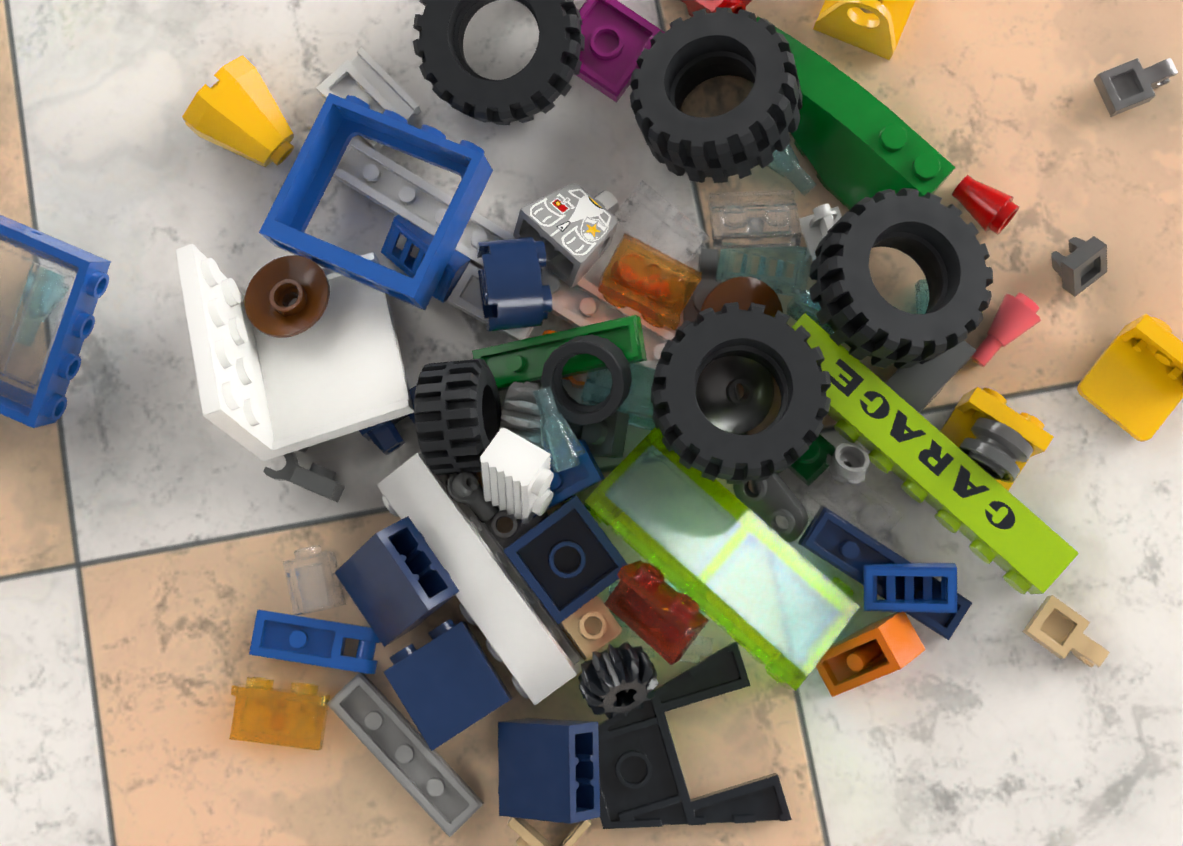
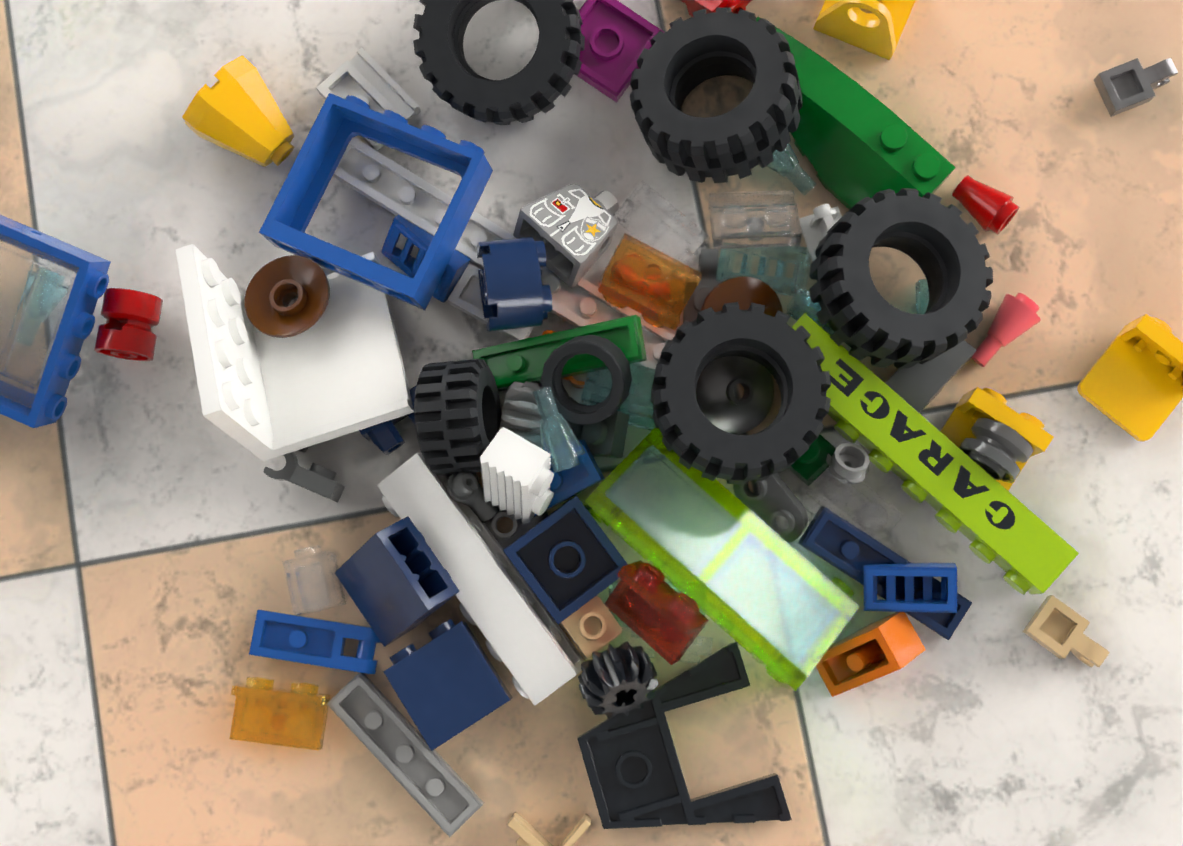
dark blue brick [498,718,600,824] -> none
dark grey tile [1051,236,1107,297] -> none
none -> red wheel [94,288,163,361]

